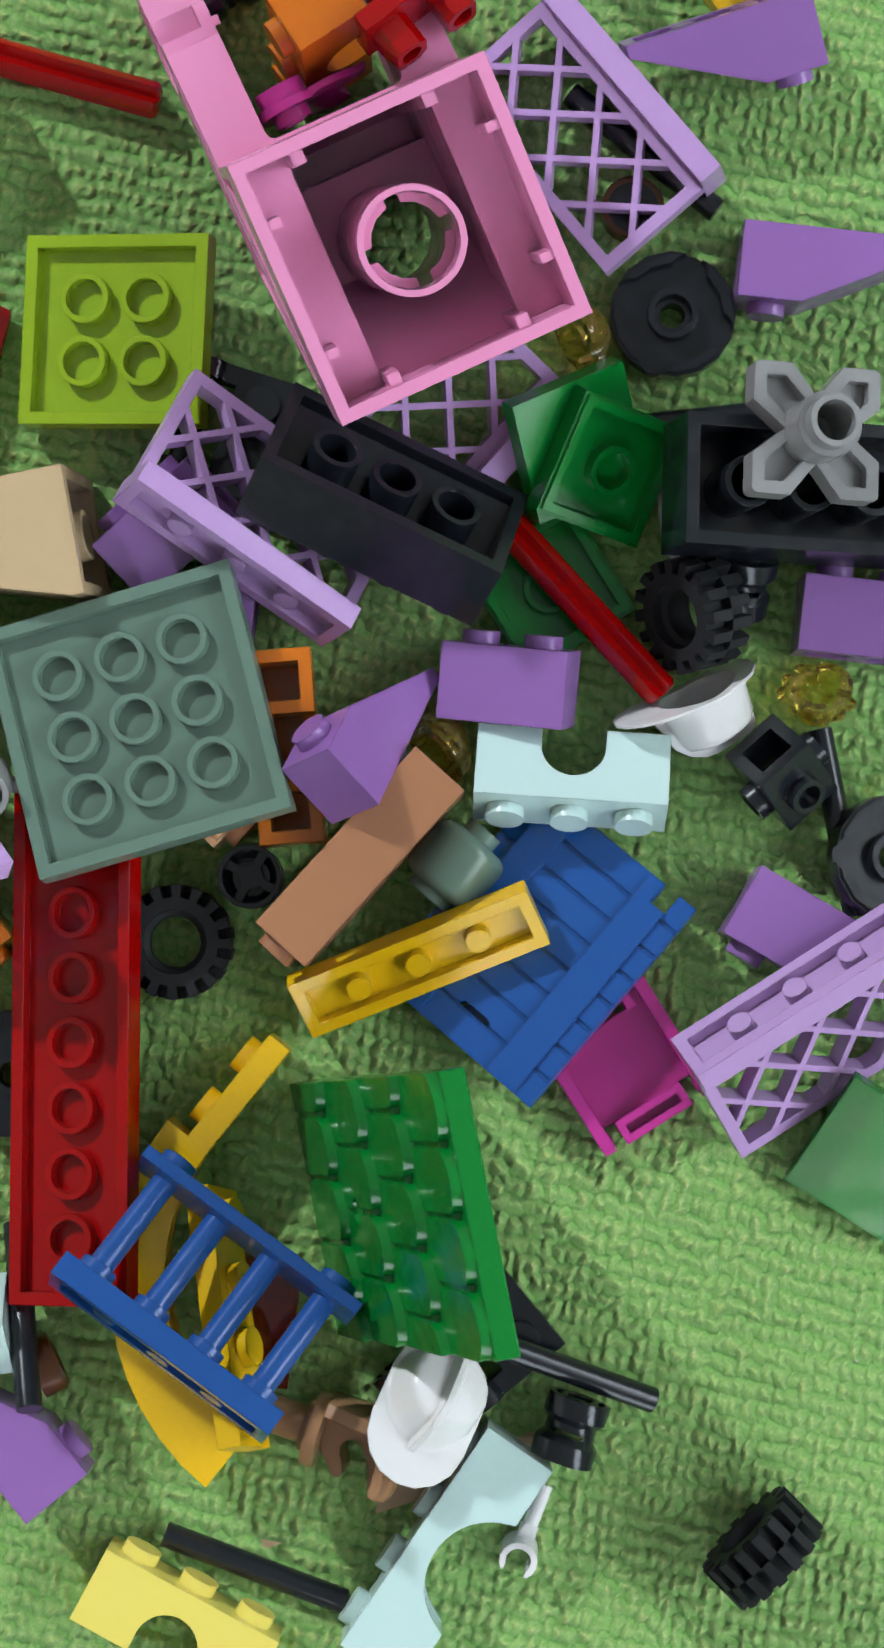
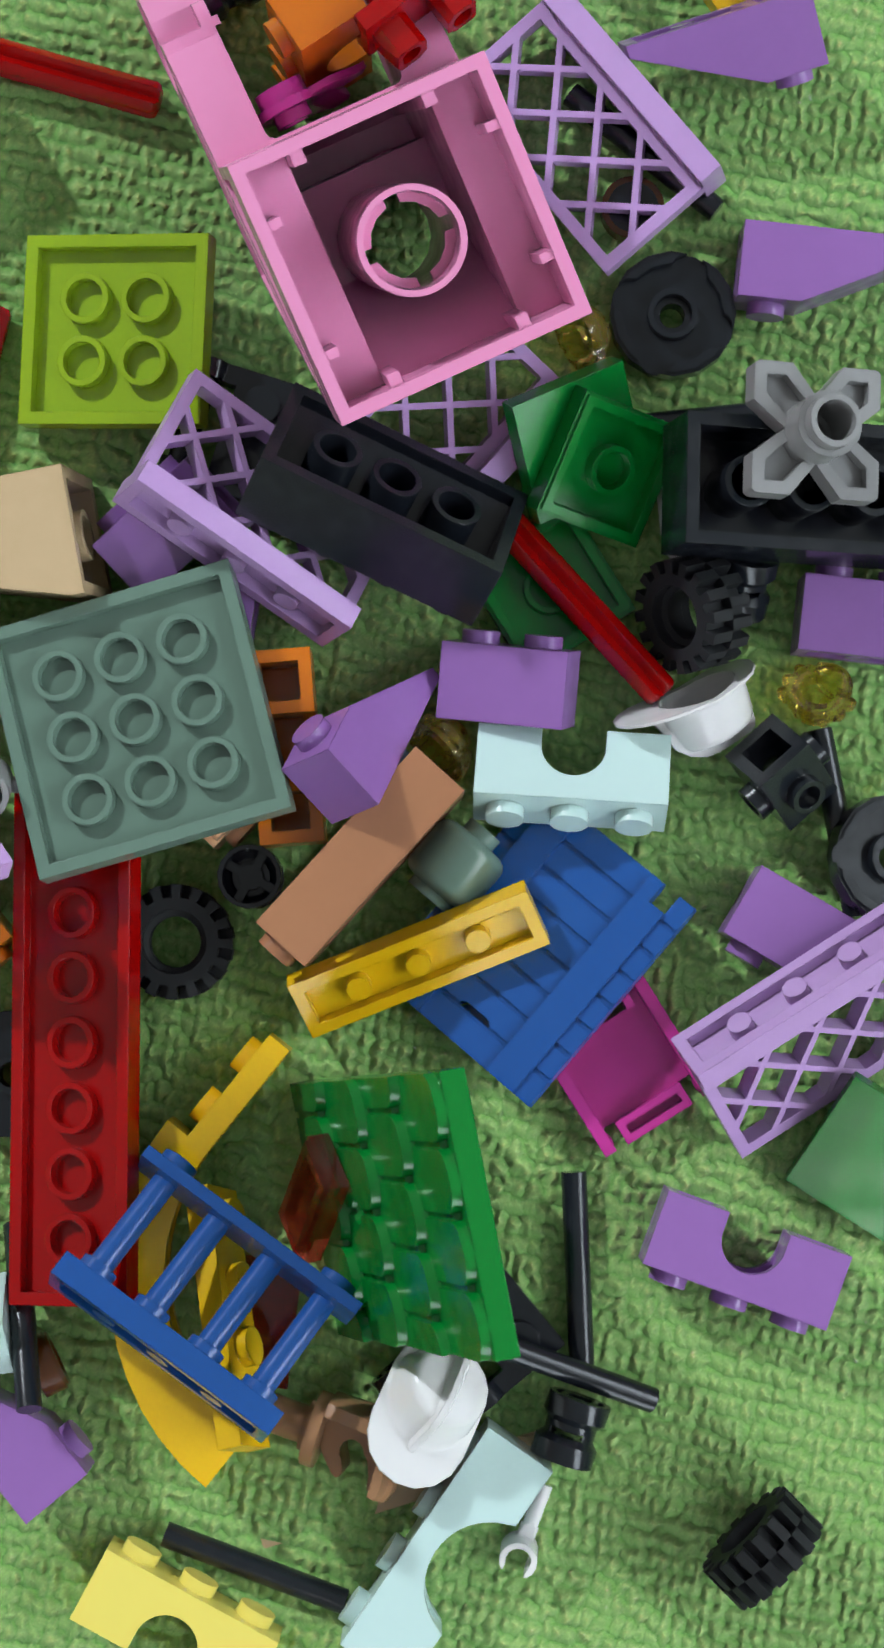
none -> clear red tile [278,1133,350,1263]
none -> black bar [561,1171,595,1365]
none -> medium lavender arch [638,1185,852,1335]

